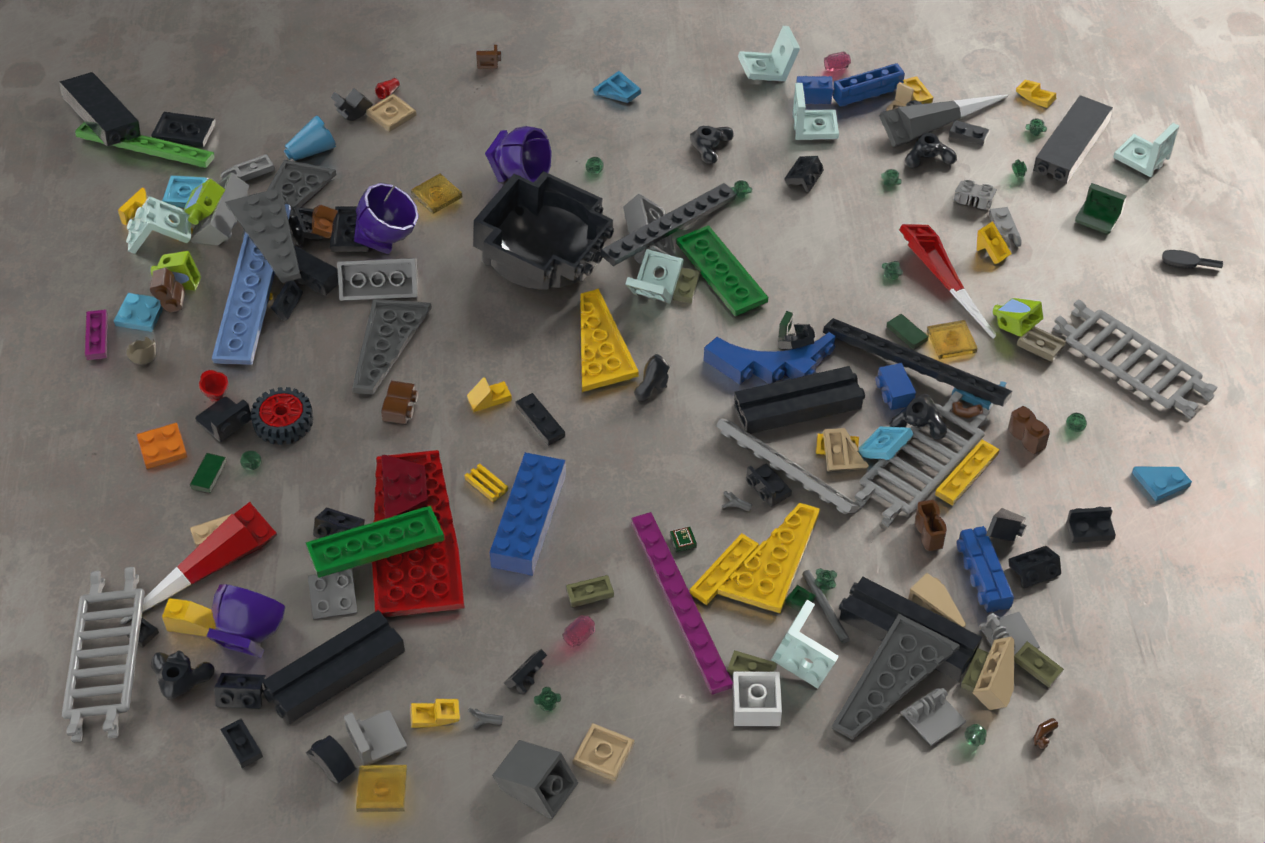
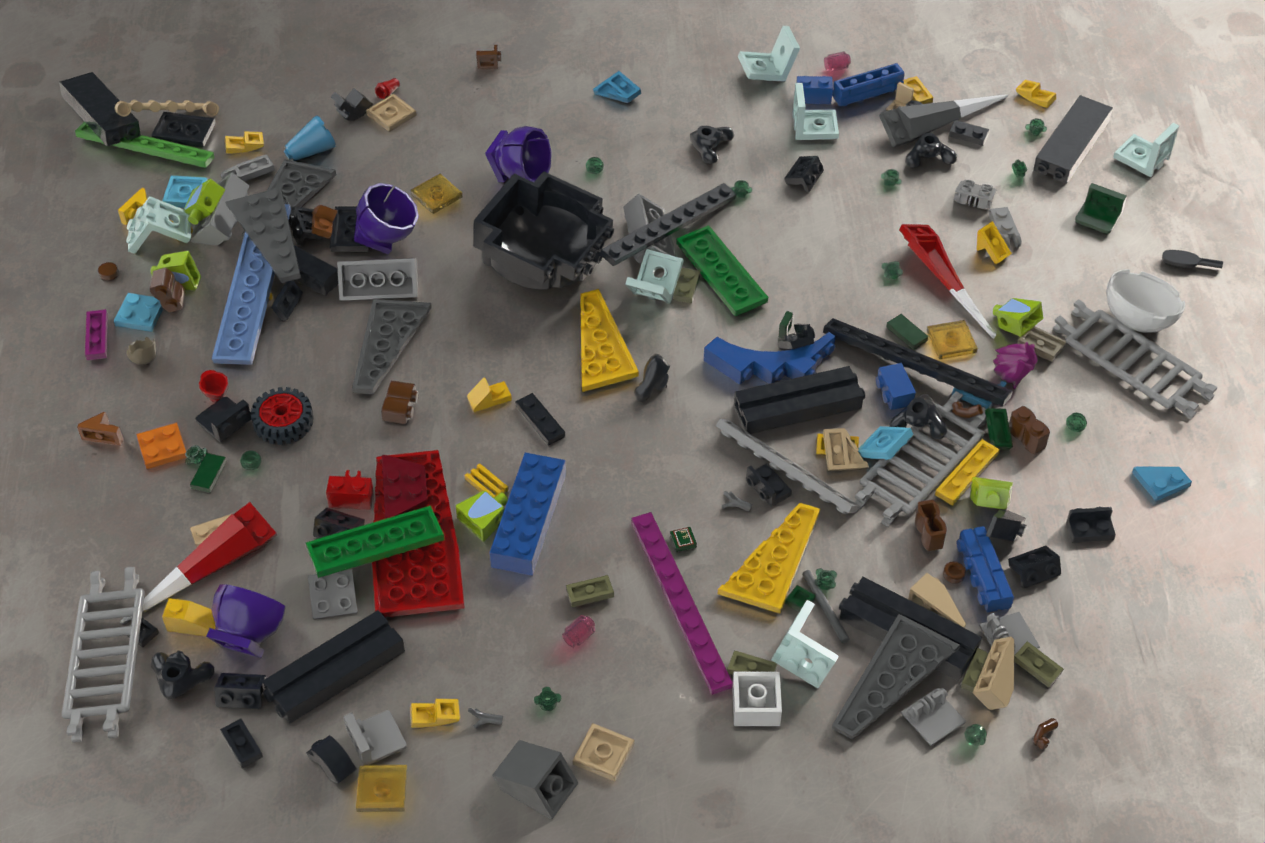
black plate [504,649,547,694] -> none
yellow plate [689,533,759,605] -> none
none -> dark orange slope [77,412,123,446]
none -> reddish brown tile [98,262,119,281]
none -> tan bar [115,100,219,116]
none -> clear green plate [185,445,208,465]
none -> yellow slope [225,131,264,154]
none -> red brick [326,470,374,510]
none -> lime torso [455,491,508,542]
none -> reddish brown tile [943,561,966,584]
none -> lime torso [970,477,1013,510]
none -> dark green tile [985,408,1013,450]
none -> magenta hair [993,342,1038,389]
none -> white piece [1106,269,1185,332]

